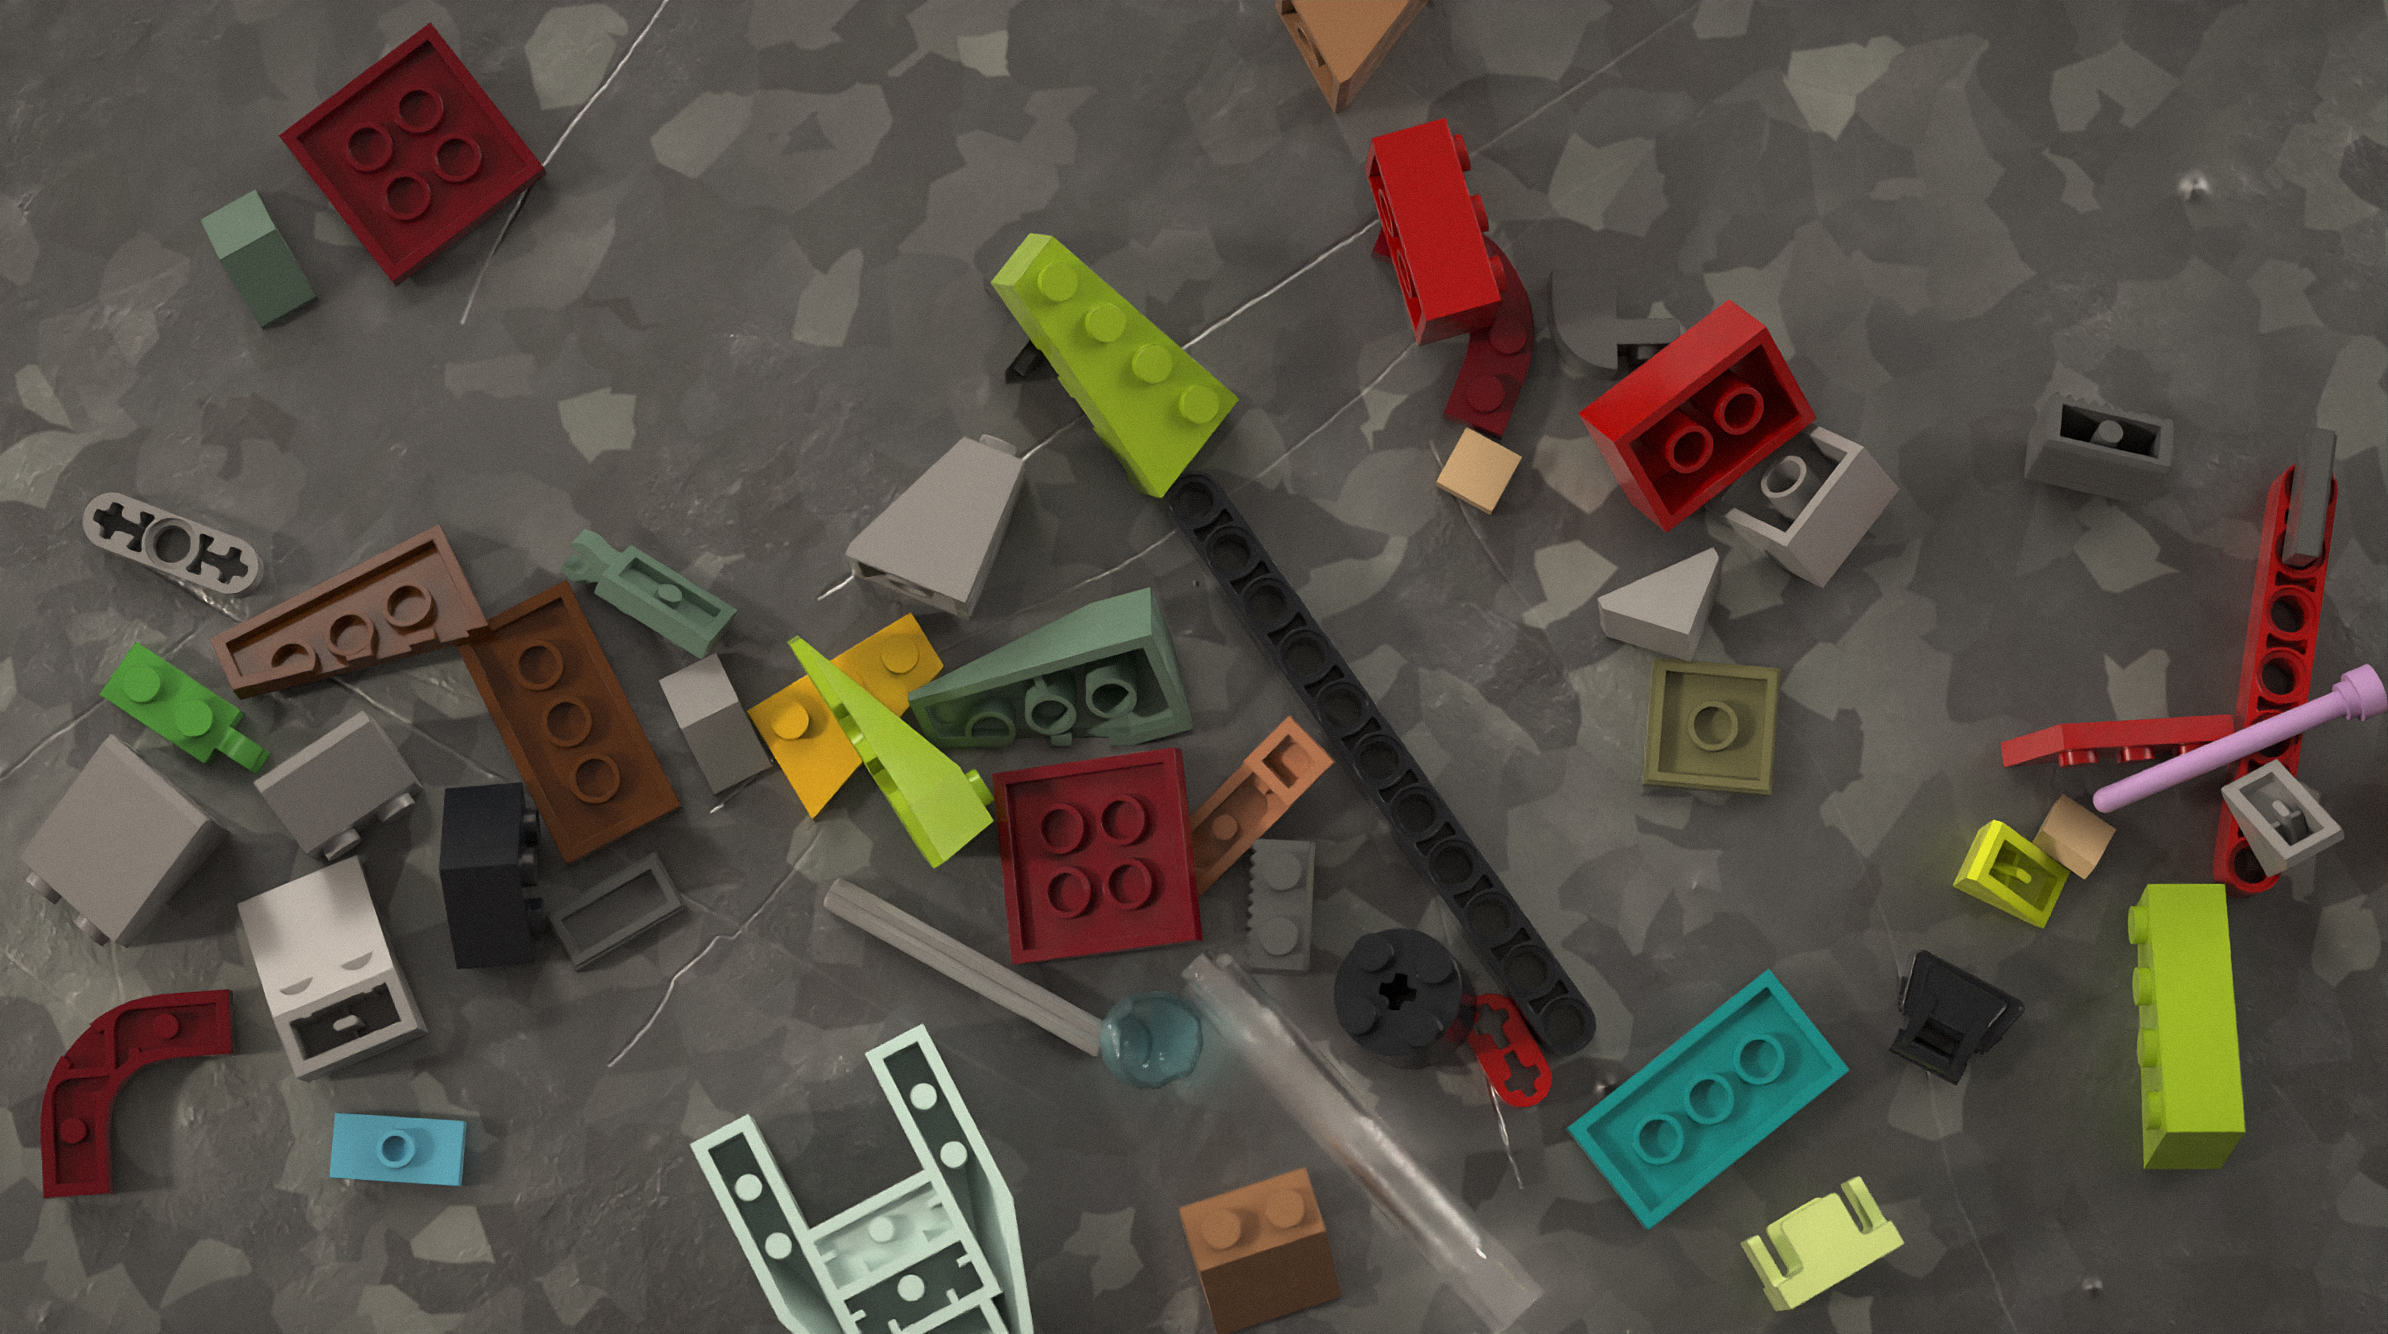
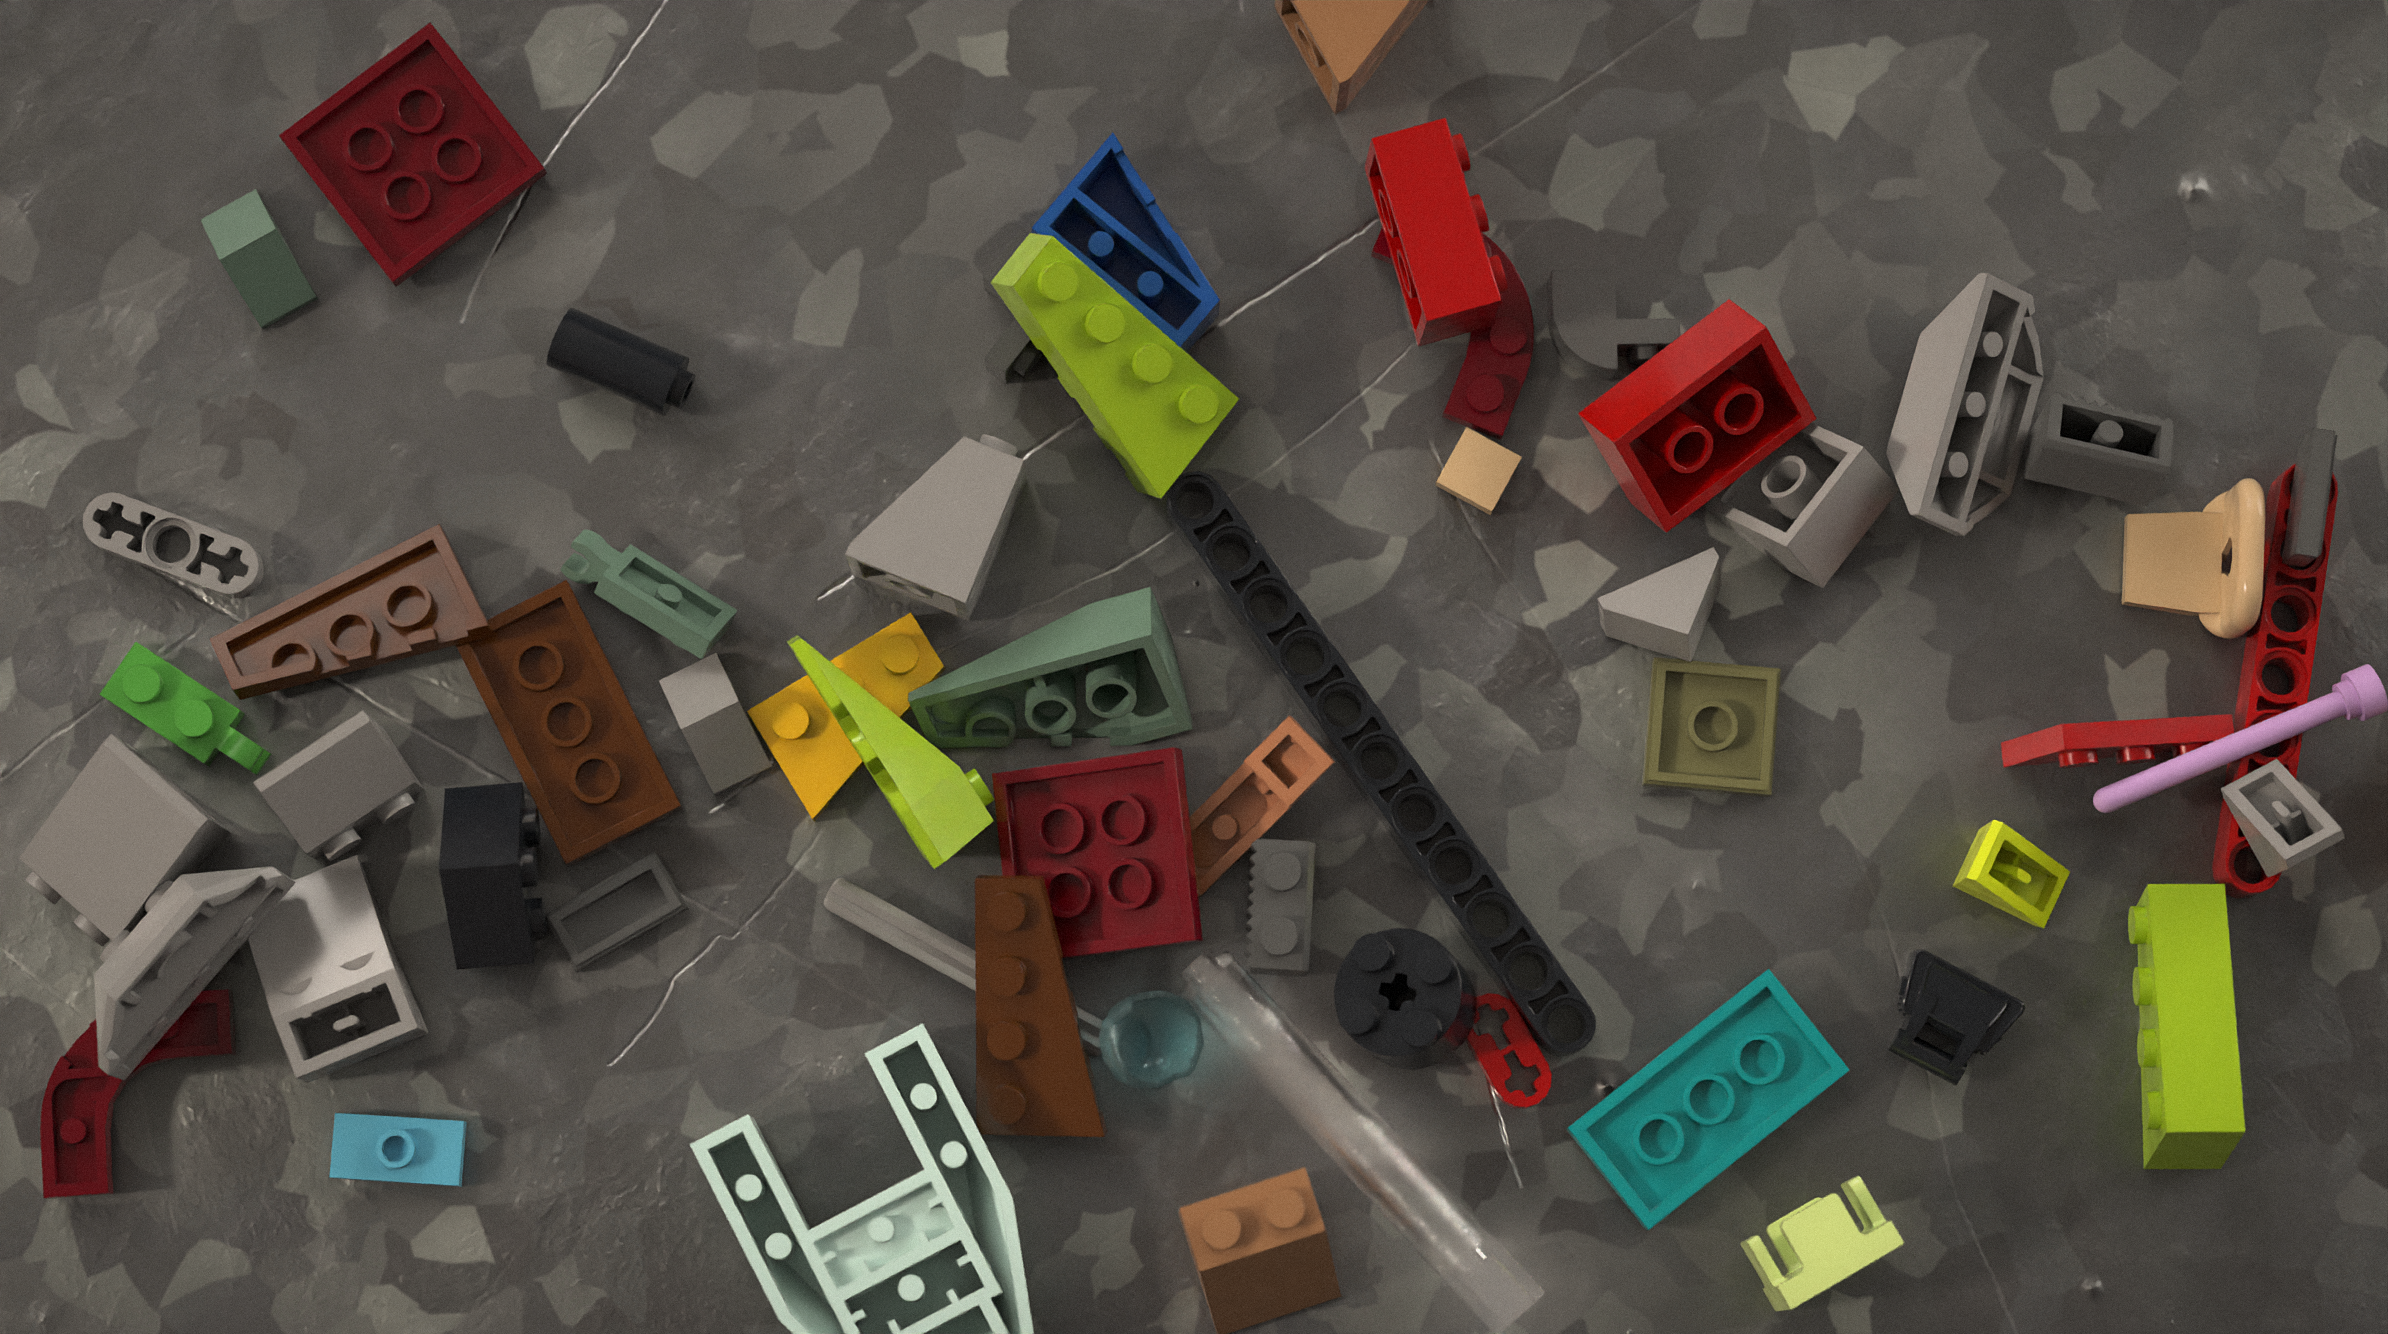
tan tile [2032,793,2116,879] -> none
none -> light grey wedge [94,867,296,1080]
none -> black brick [546,308,695,416]
none -> reddish brown wing [975,875,1108,1137]
none -> blue wedge [1031,132,1220,353]
none -> light grey wedge [1886,273,2044,536]
none -> tan piece [2122,478,2265,639]

